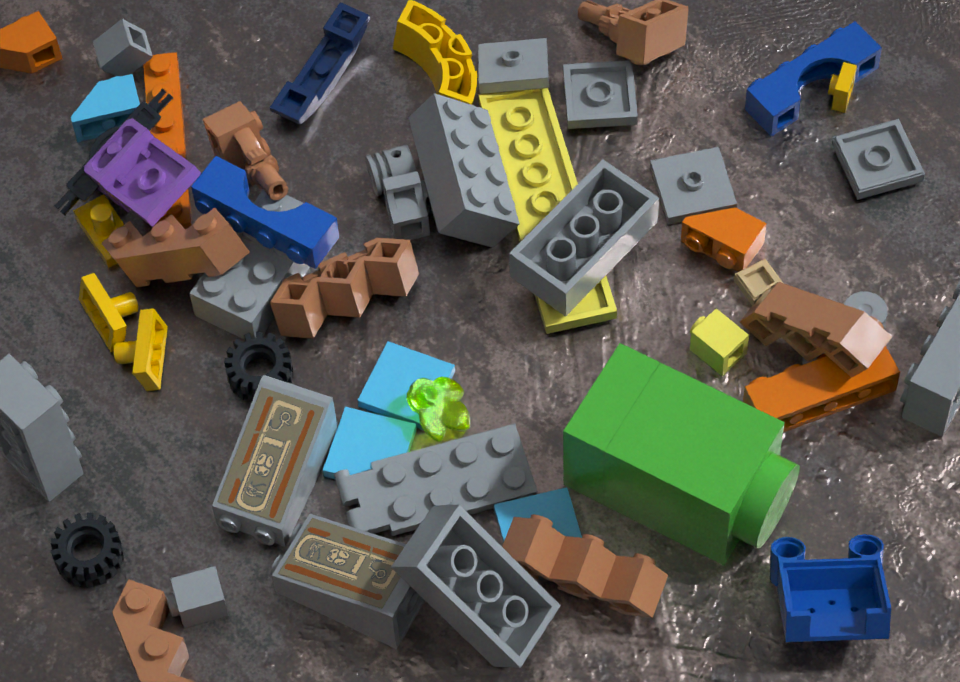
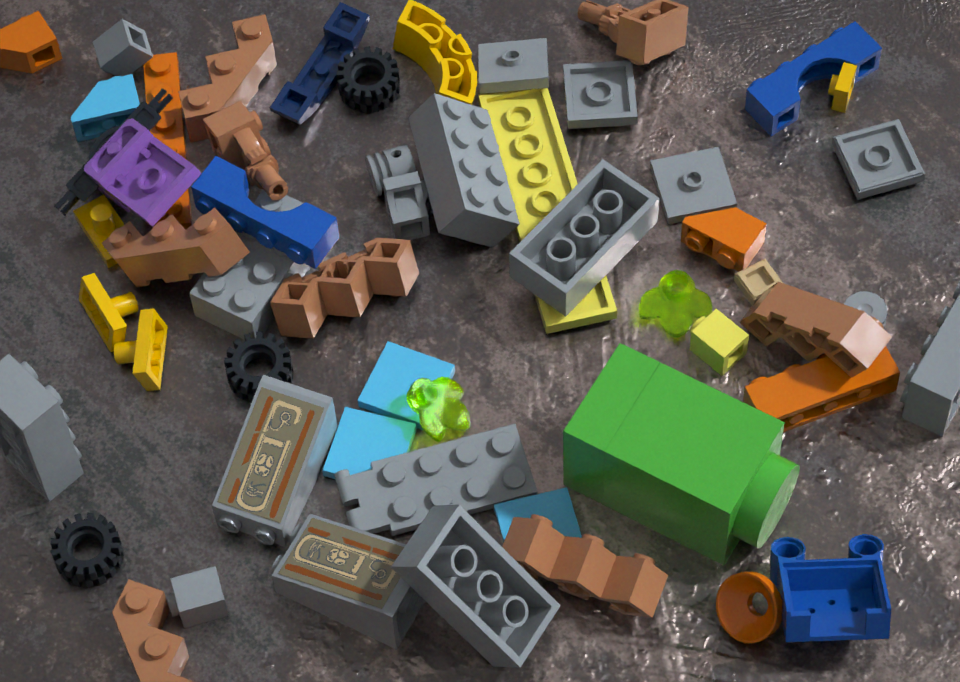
none -> nougat brick [178,14,277,143]
none -> black tyre [336,46,400,113]
none -> clear neon green plate [639,270,712,338]
none -> orange piece [716,572,782,643]

